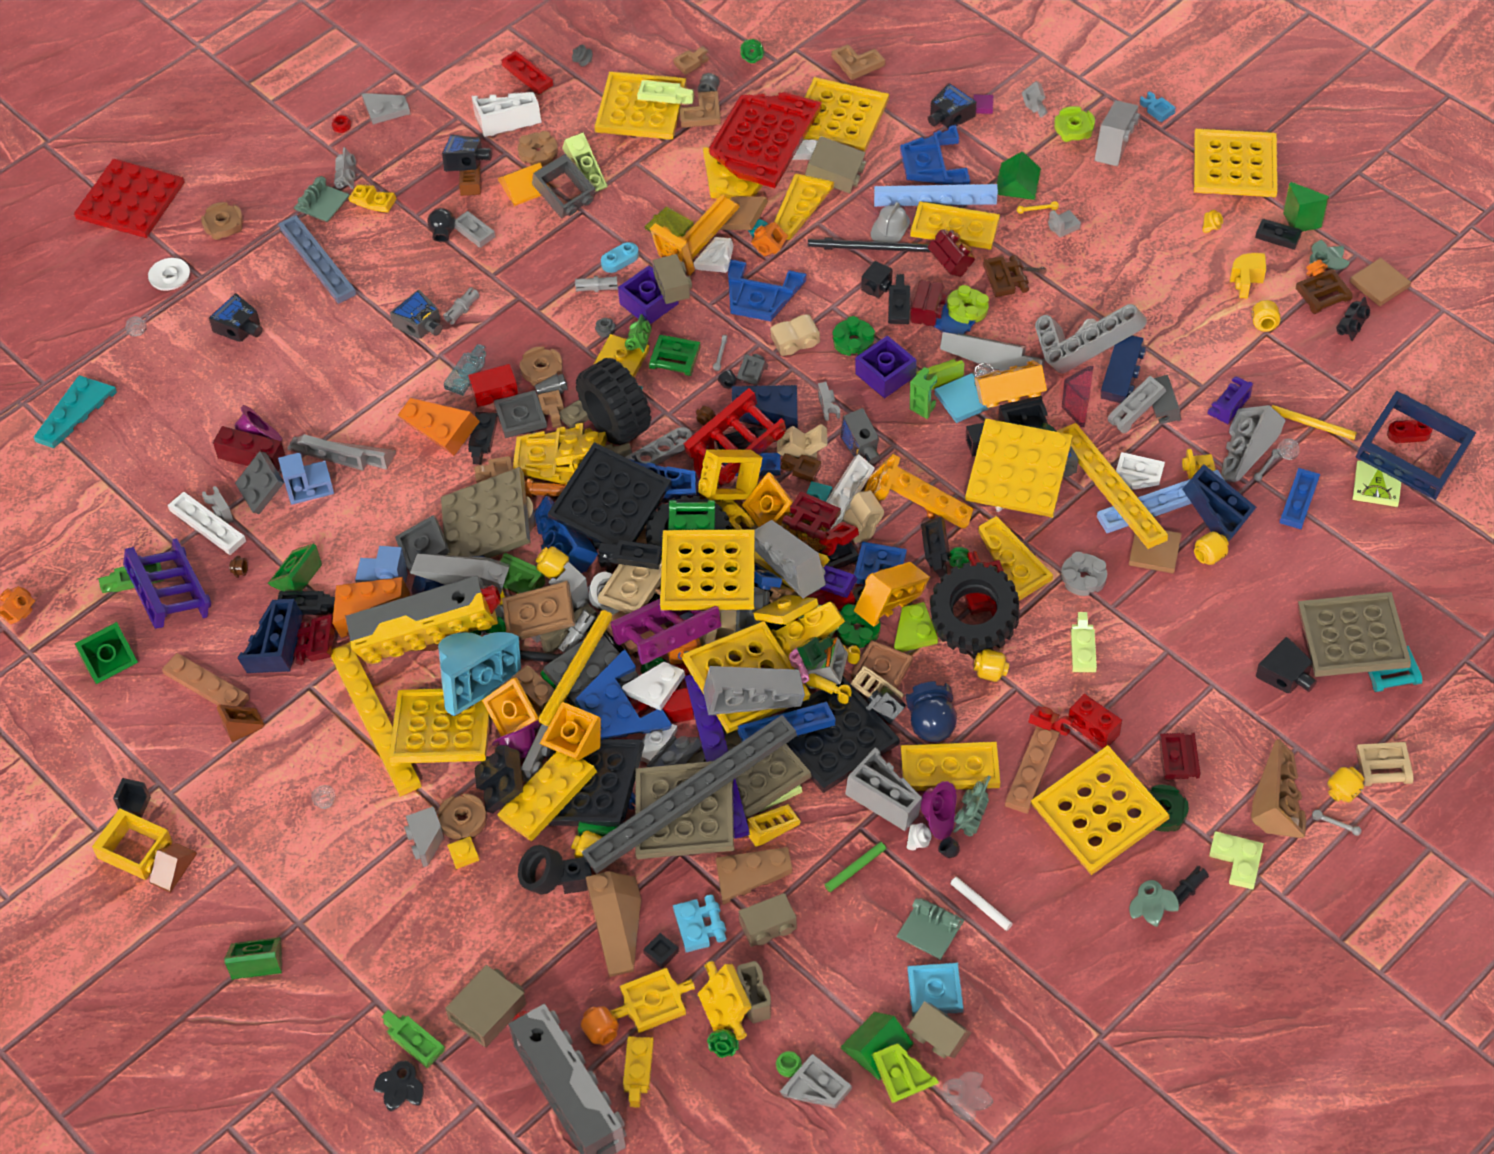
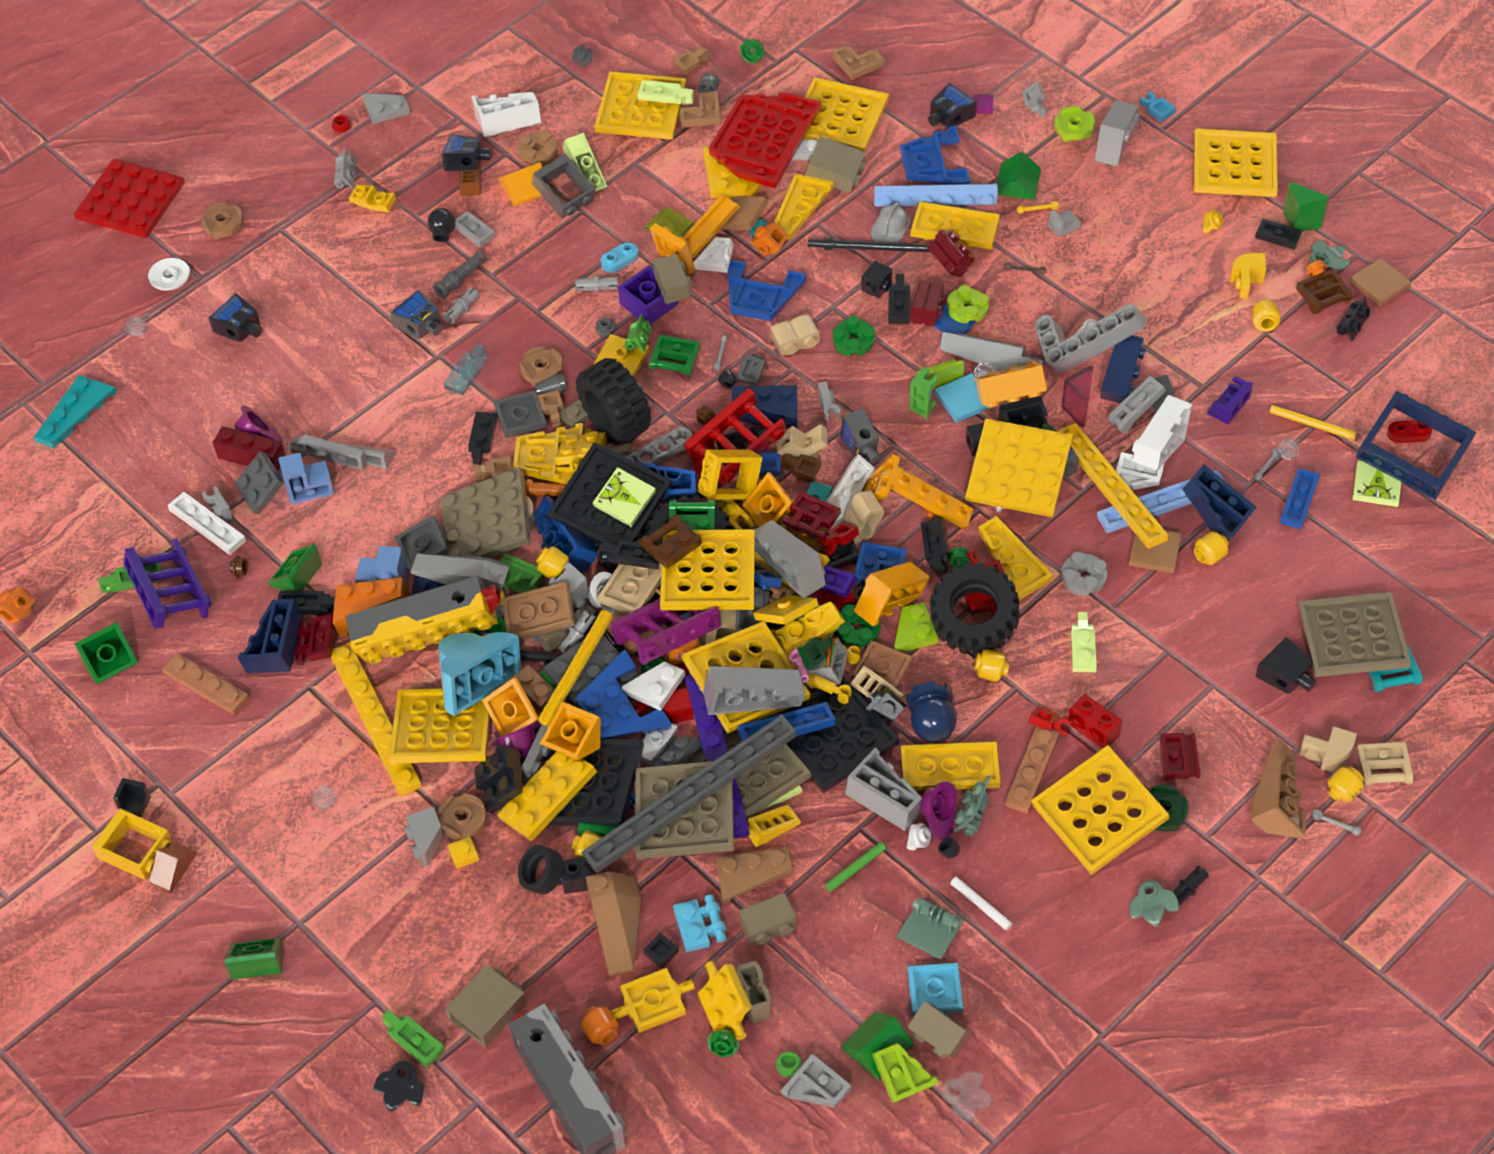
dark orange slope [216,704,265,742] -> none
sand blue plate [278,215,356,304] -> none
sand green hinge [294,176,350,222] -> none
orange wedge [398,398,480,456] -> none
red brick [468,364,518,407] -> none
red plate [501,51,553,95] -> none
yellow hinge [623,1037,654,1107] -> none
dark purple brick [855,335,917,399] -> none
reddish brown plate [983,255,1029,297] -> none
yellow bracket [1182,449,1216,479] -> none
yellowish green plate [1209,831,1264,890] -> none
light grey wedge [1221,405,1286,482] -> none
none -> dark grey pin [433,251,487,299]
none -> yellowish green tile [593,467,656,527]
none -> reddish brown plate [640,514,702,569]
none -> white wedge [1132,395,1192,470]
none -> tan brick [1299,726,1357,771]

